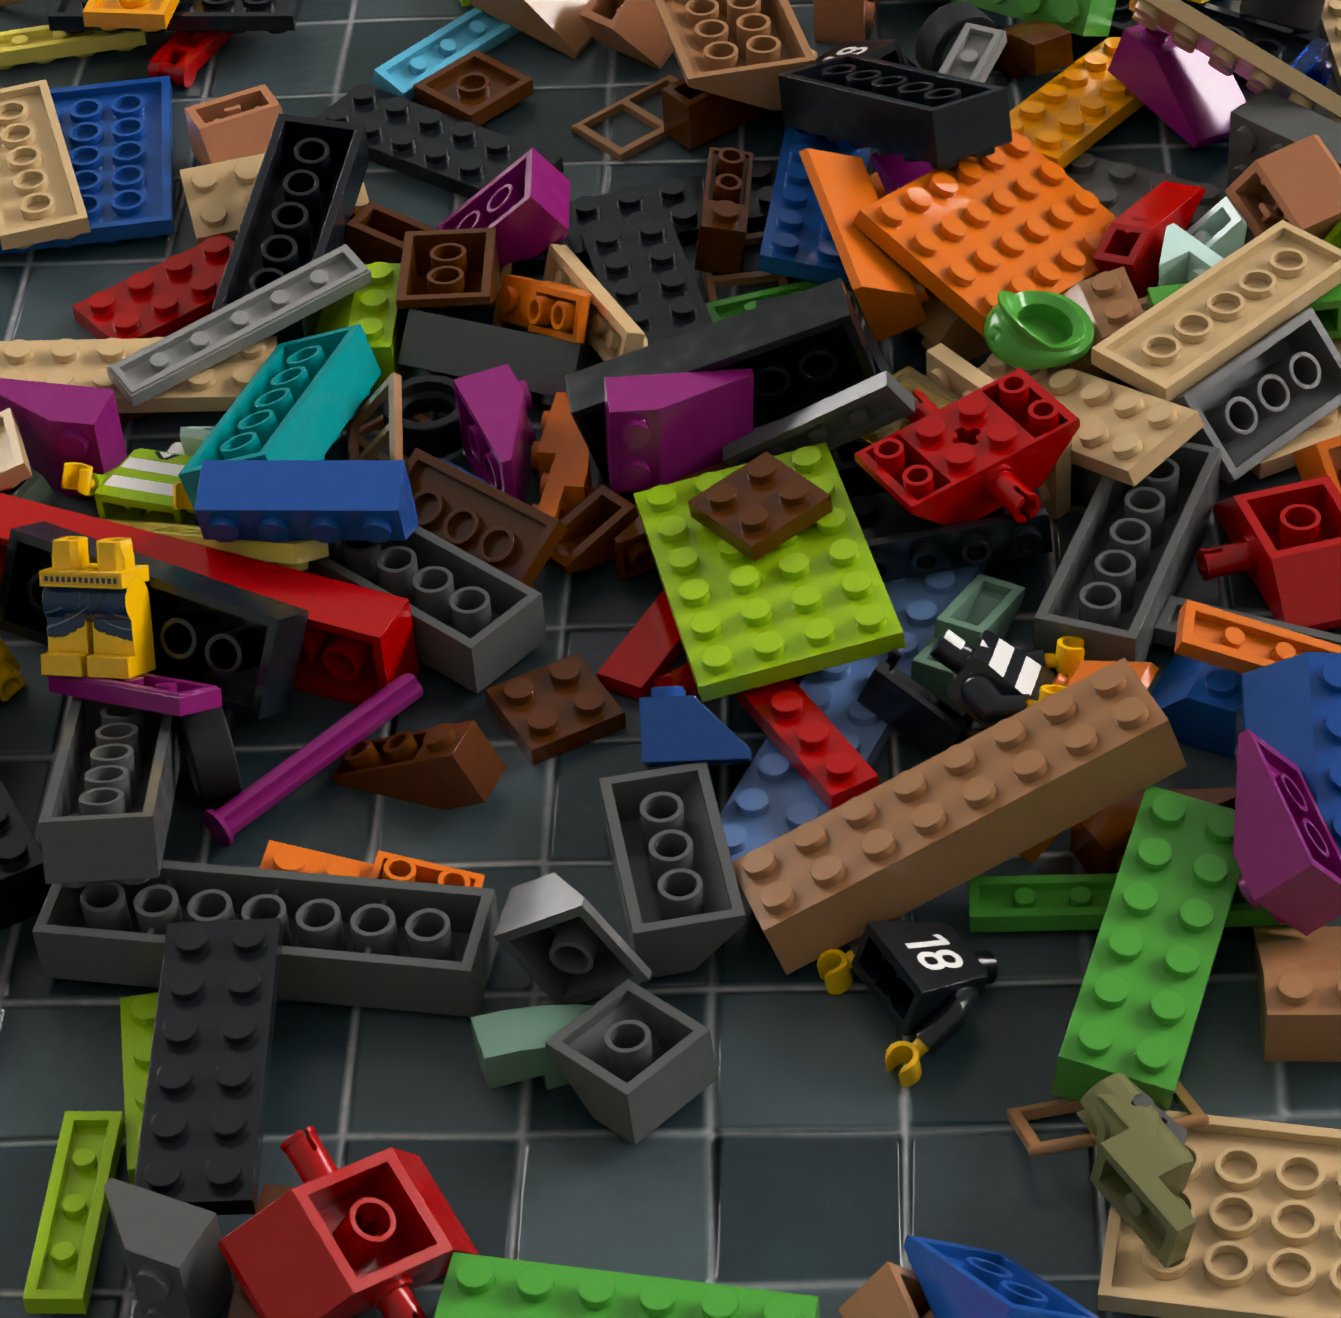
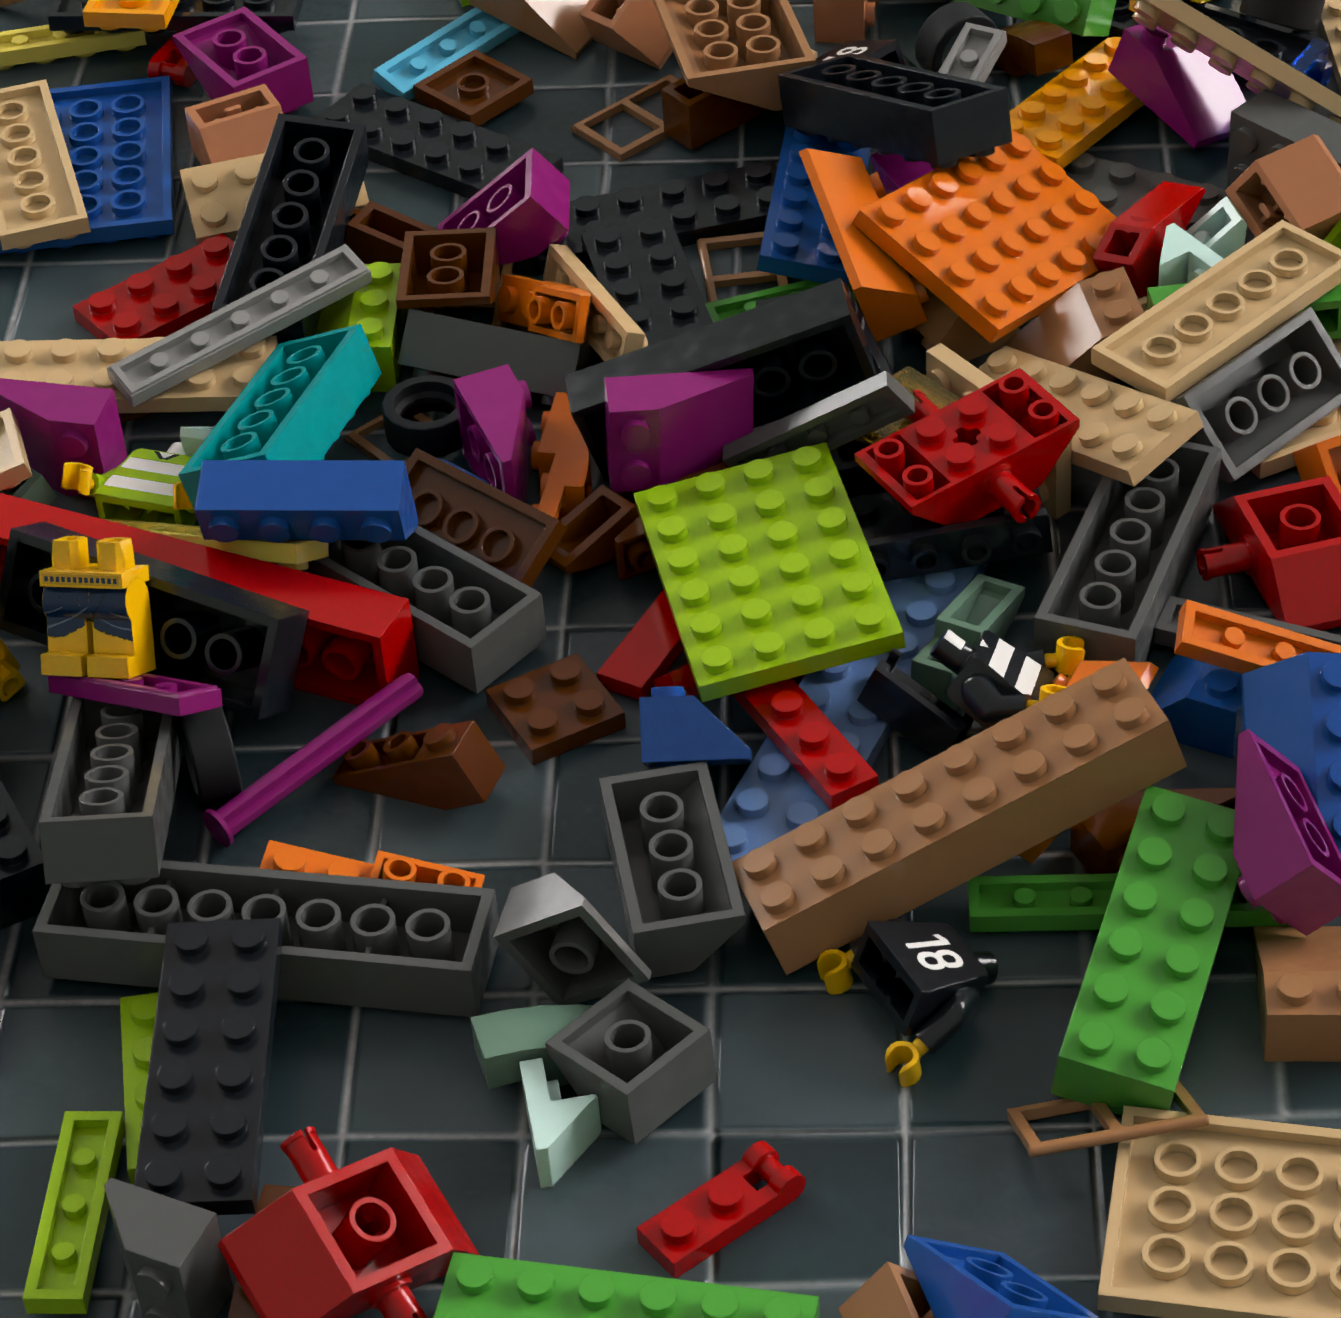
medium nougat window [347,372,403,460] -> none
reddish brown plate [688,452,833,562] -> none
reddish brown slope [694,147,754,274] -> none
bright green piece [983,290,1095,370] -> none
olive plate [1076,1073,1197,1268] -> none
none -> magenta slope [172,7,314,114]
none -> light aqua slope [519,1058,601,1188]
none -> red plate [636,1140,806,1279]

